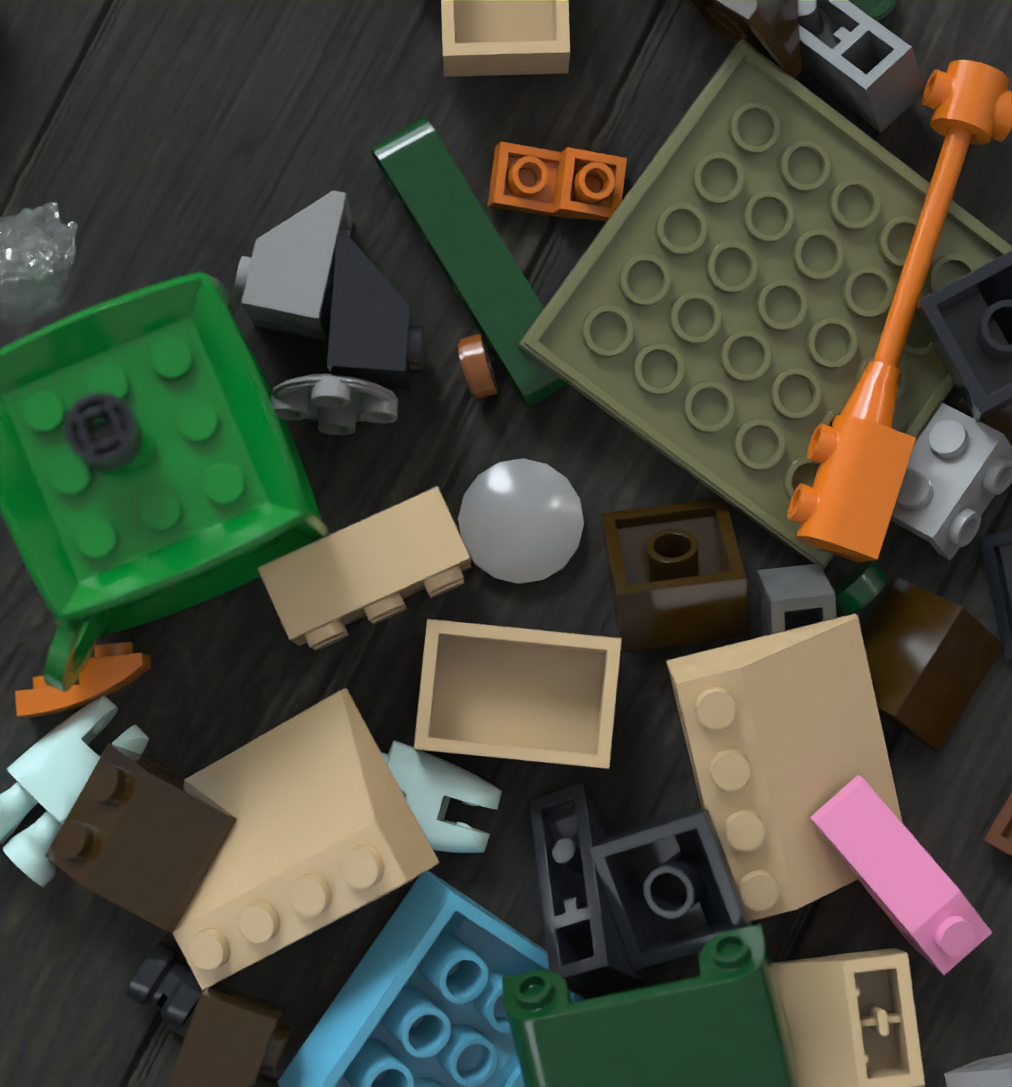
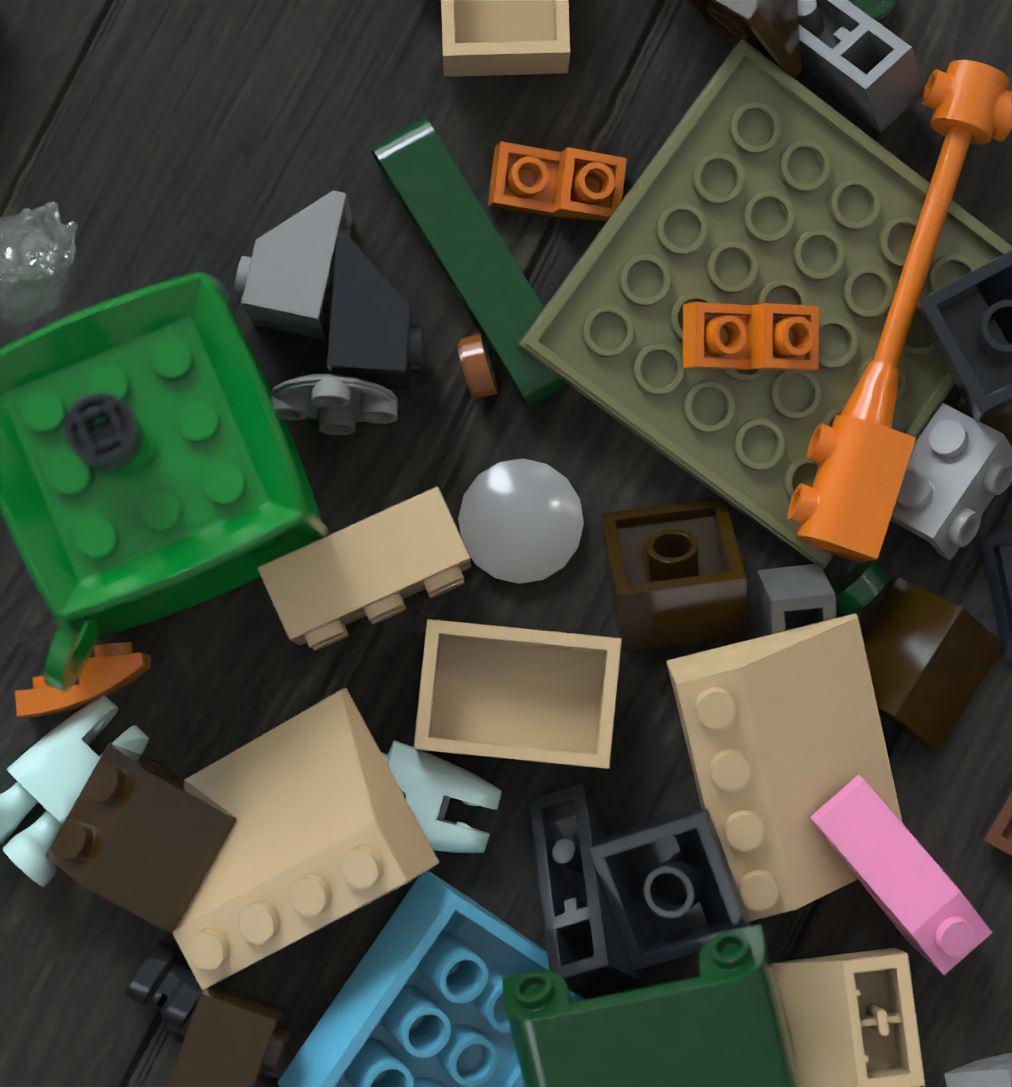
none -> orange slope [683,302,819,371]

